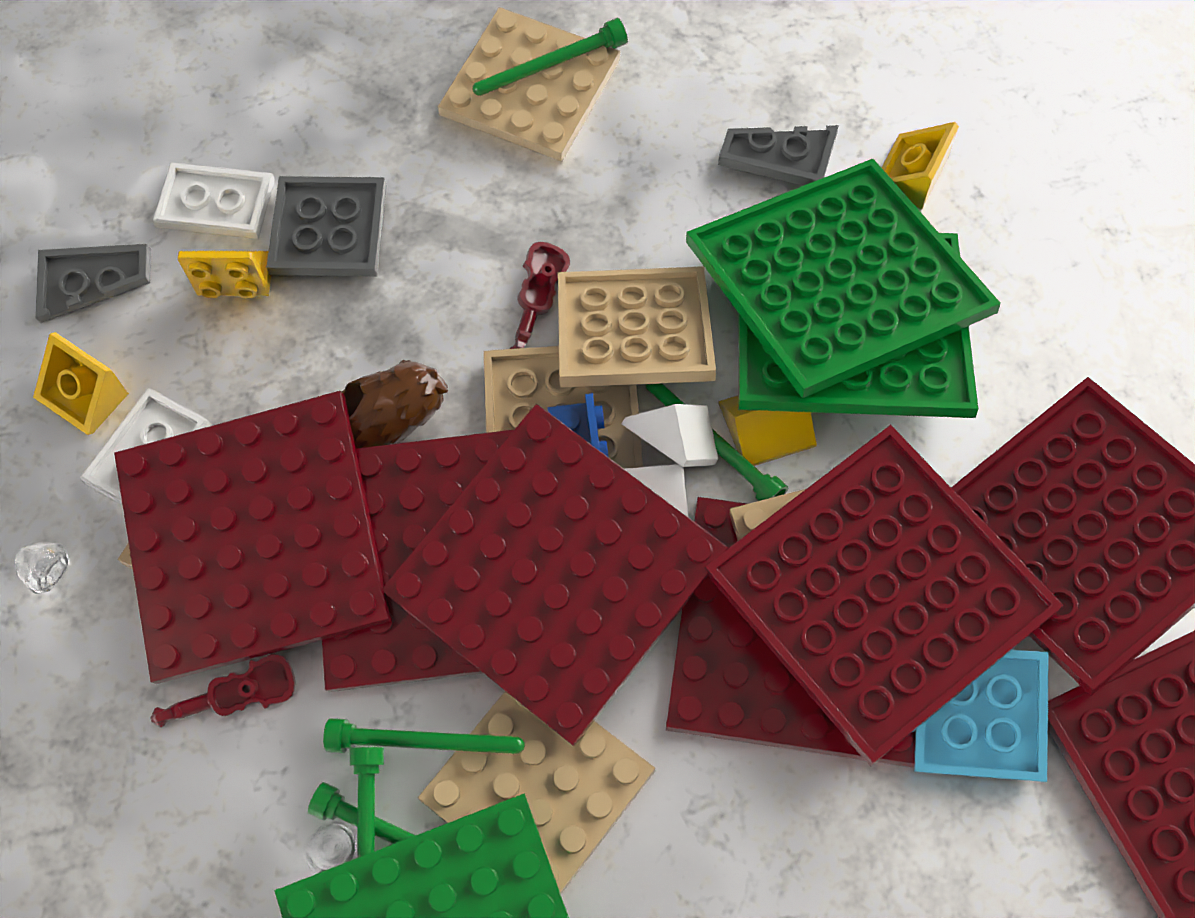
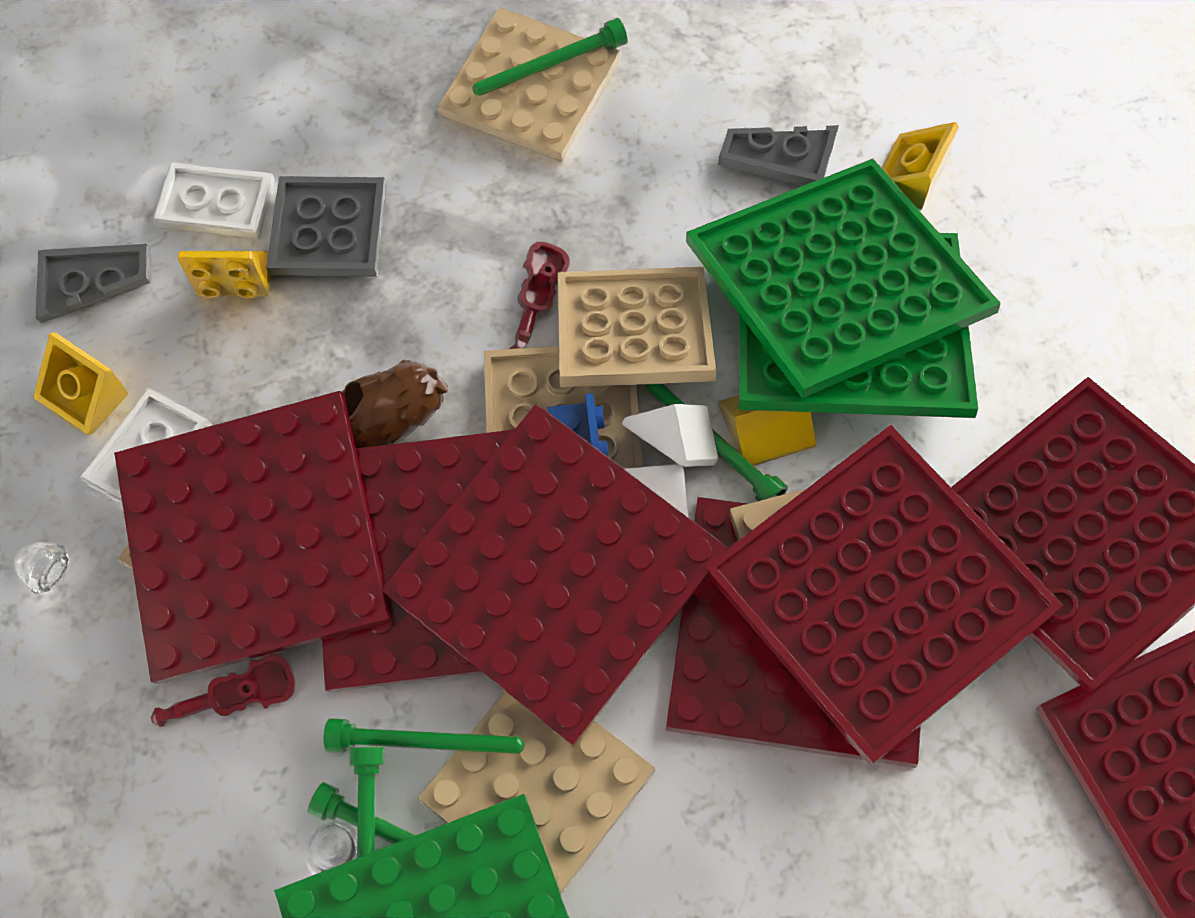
medium azure plate [914,650,1048,782] -> none

